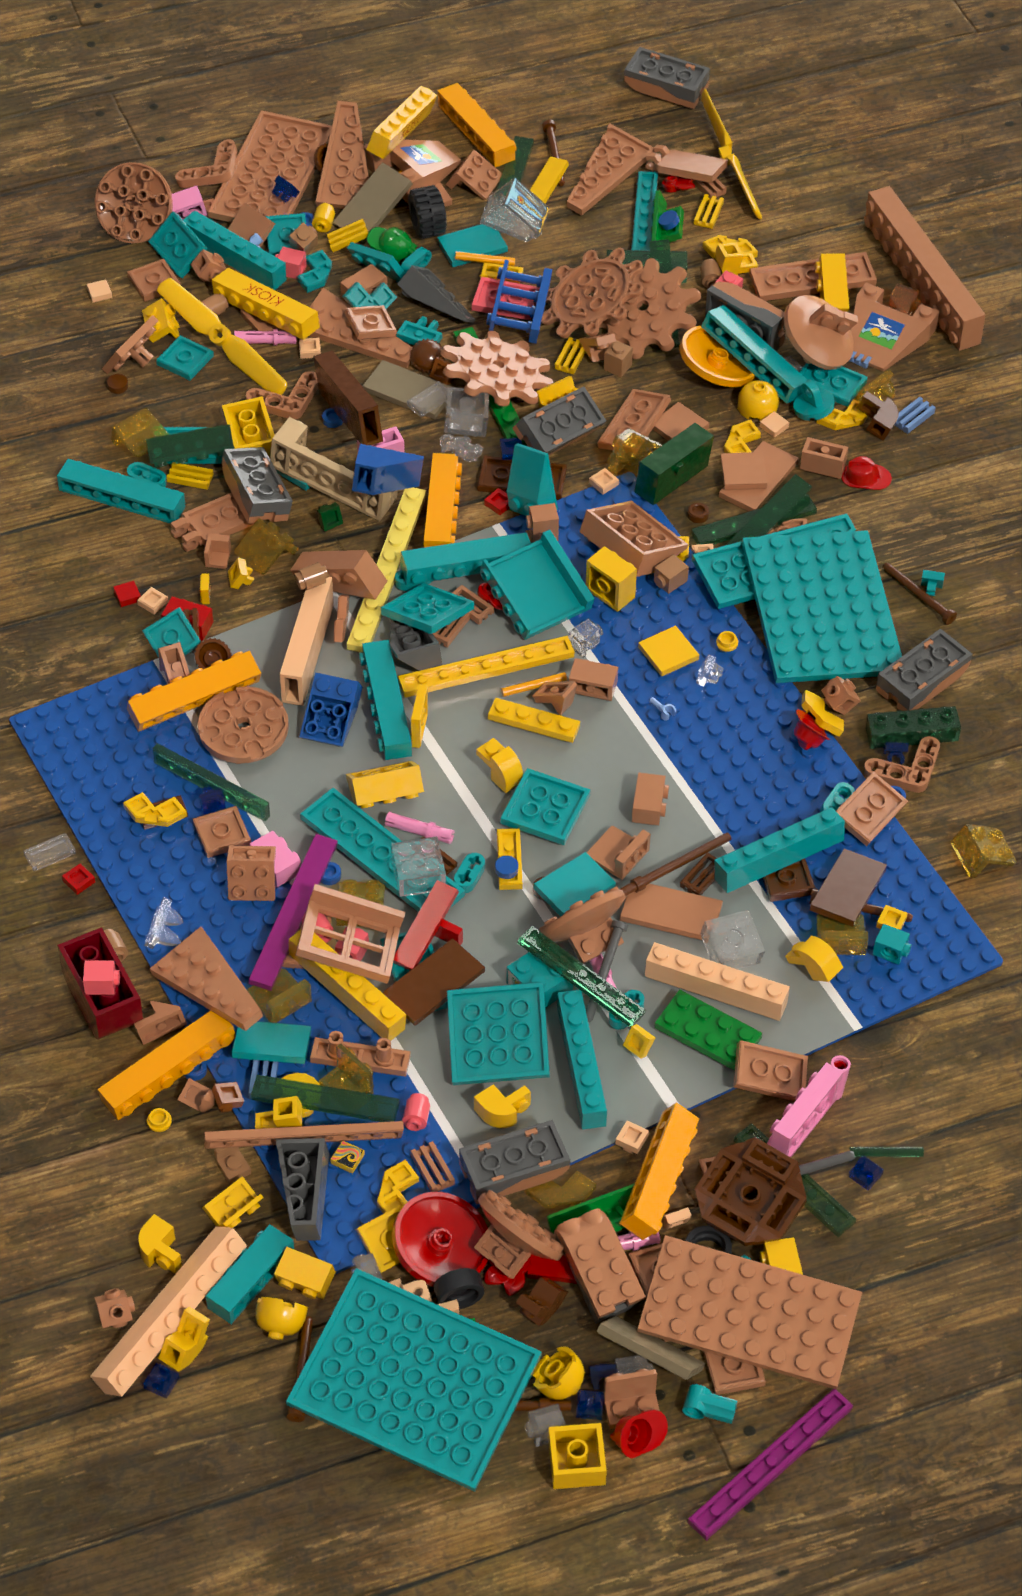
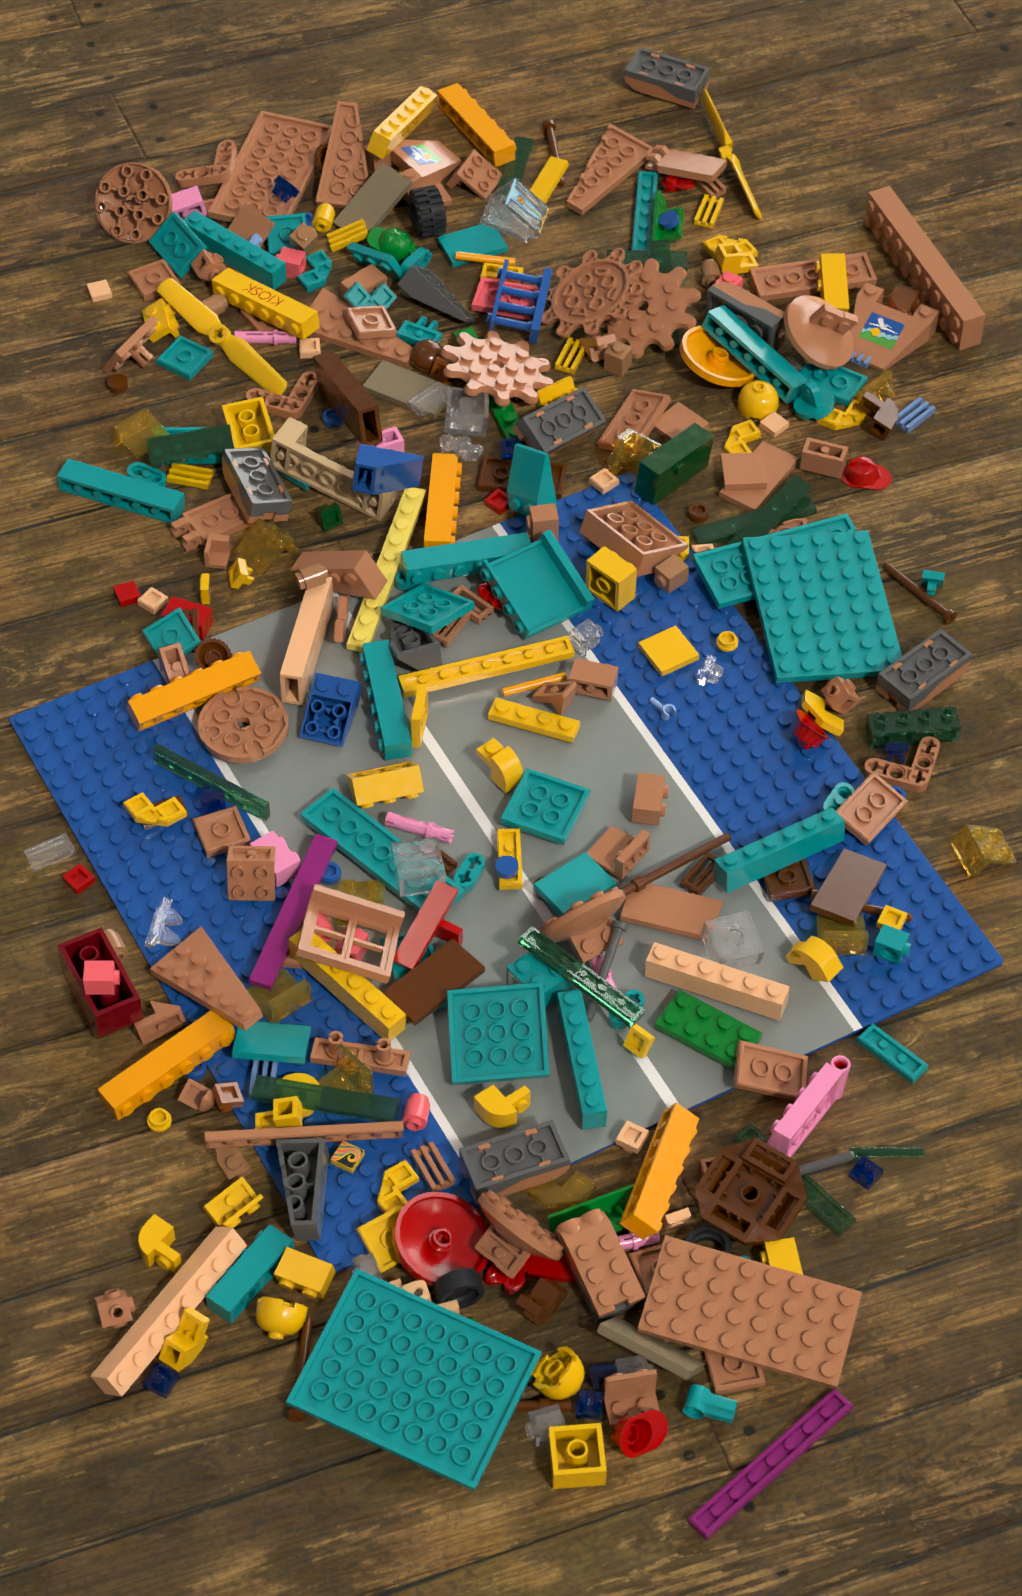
none -> teal tile [857,1023,929,1084]

